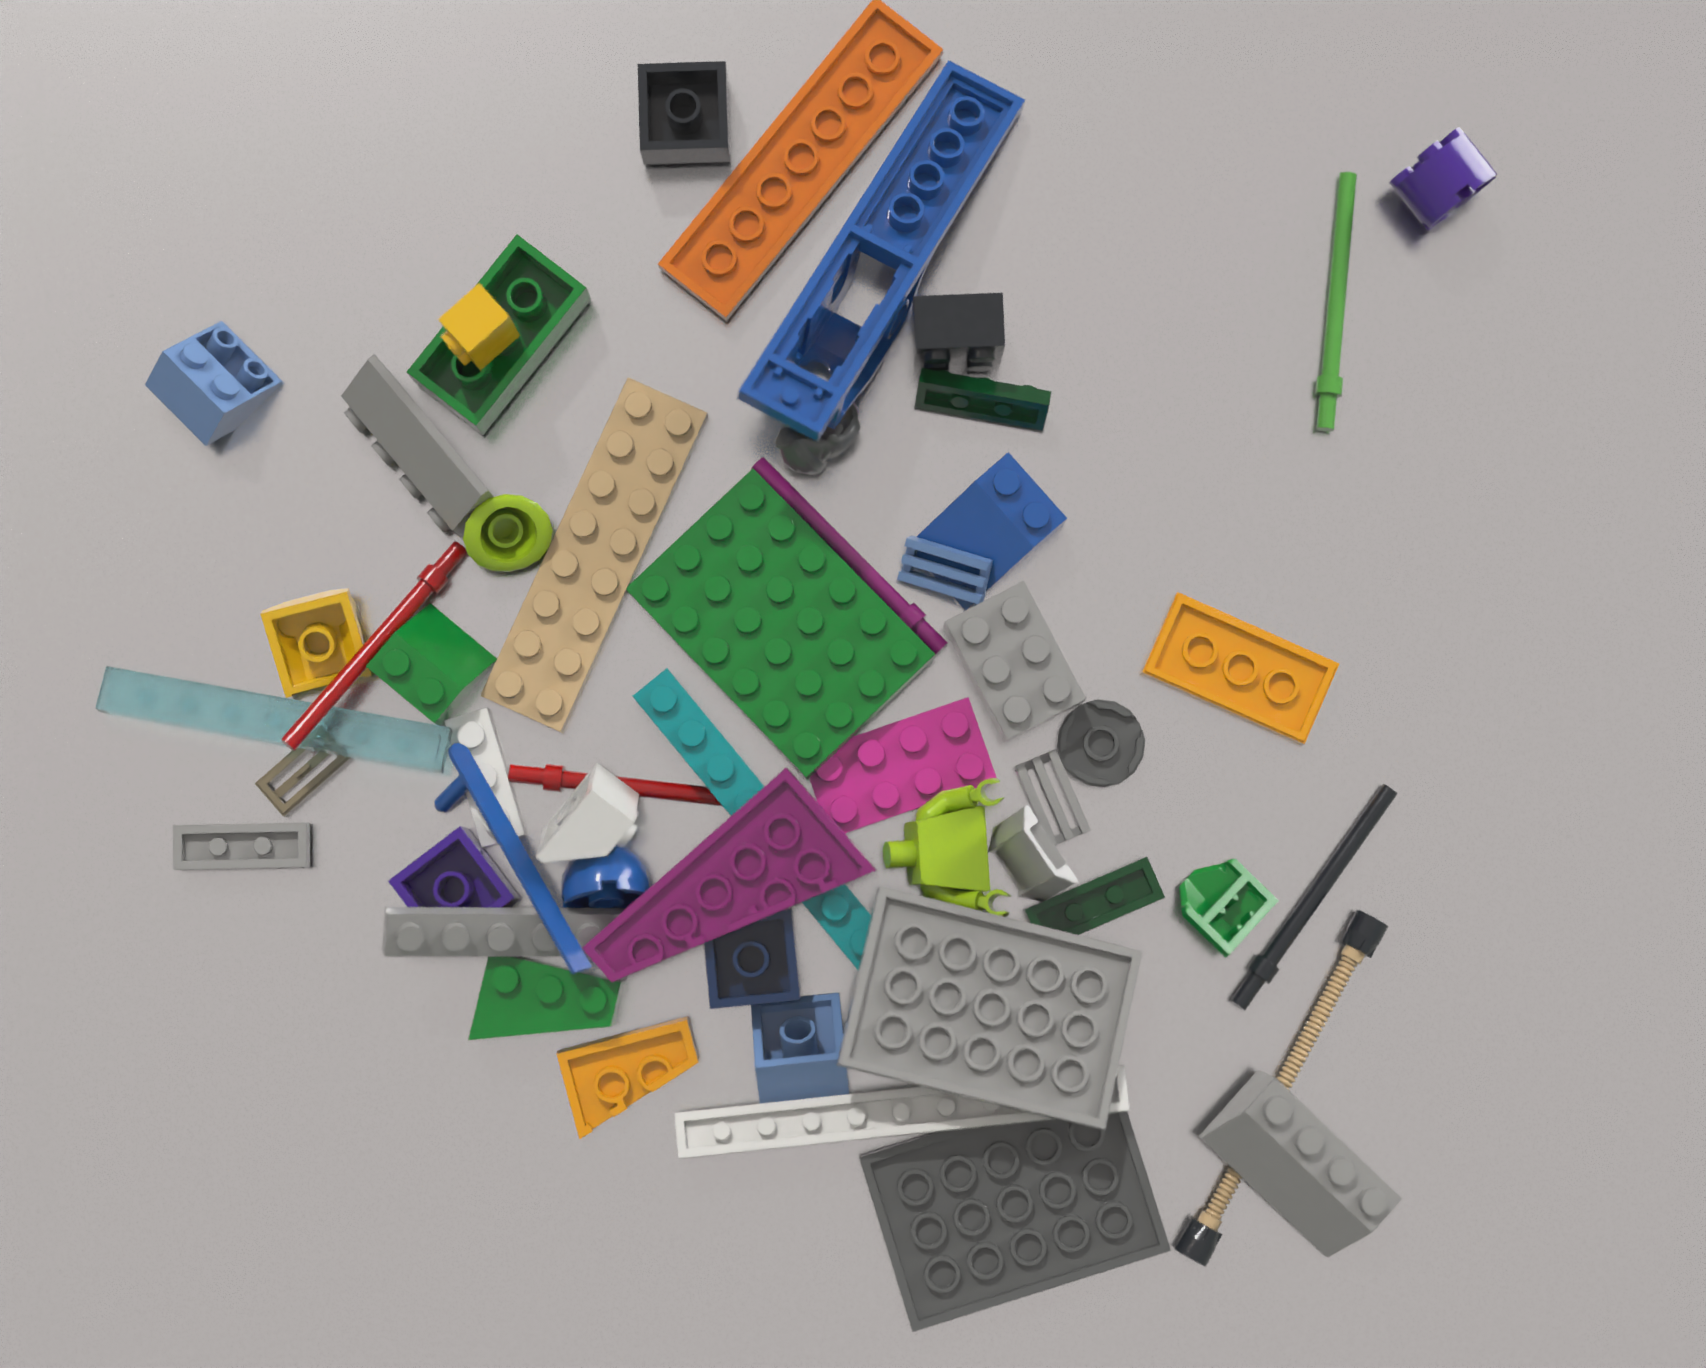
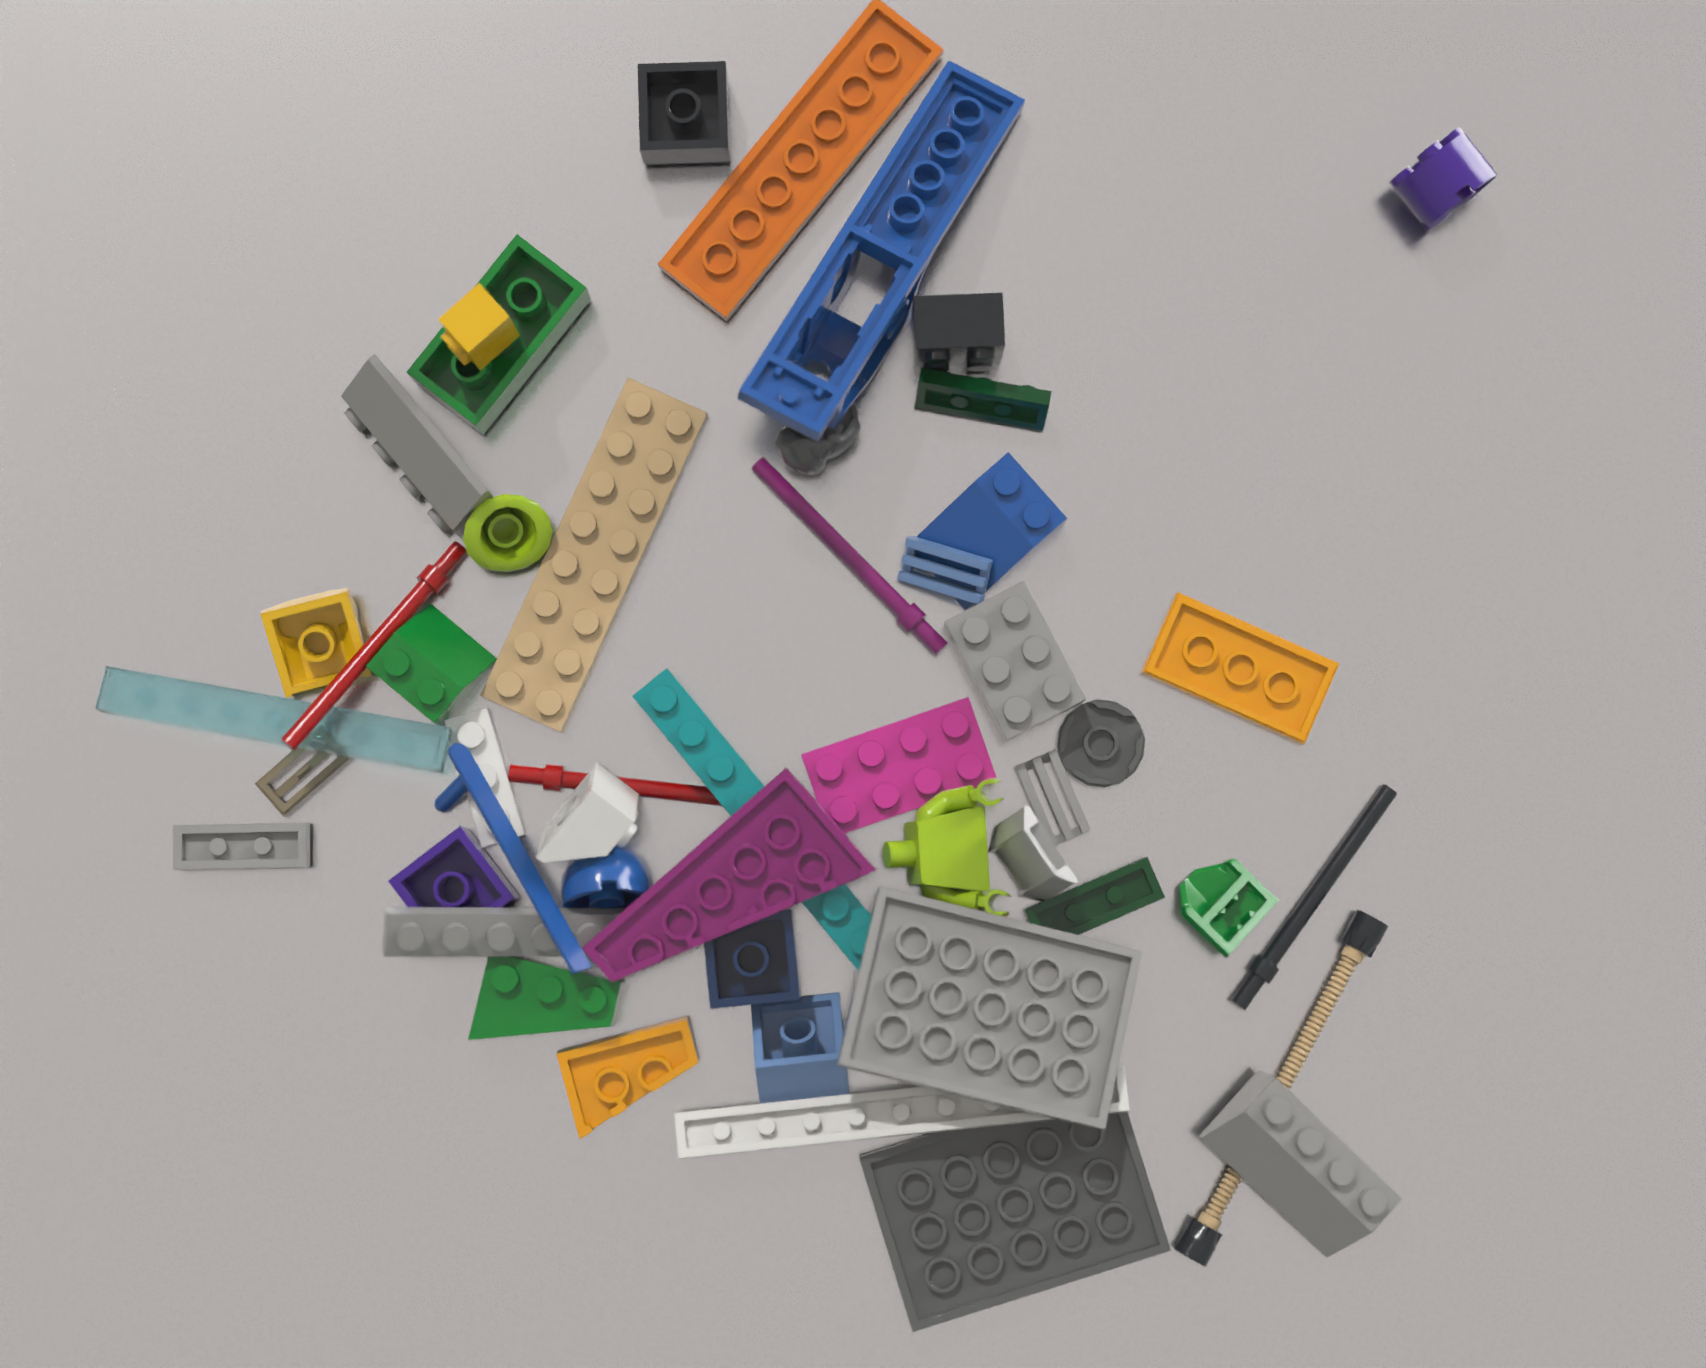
medium blue slope [145,321,282,446] -> none
green plate [626,468,936,779] -> none
bright green bar [1315,172,1357,431] -> none

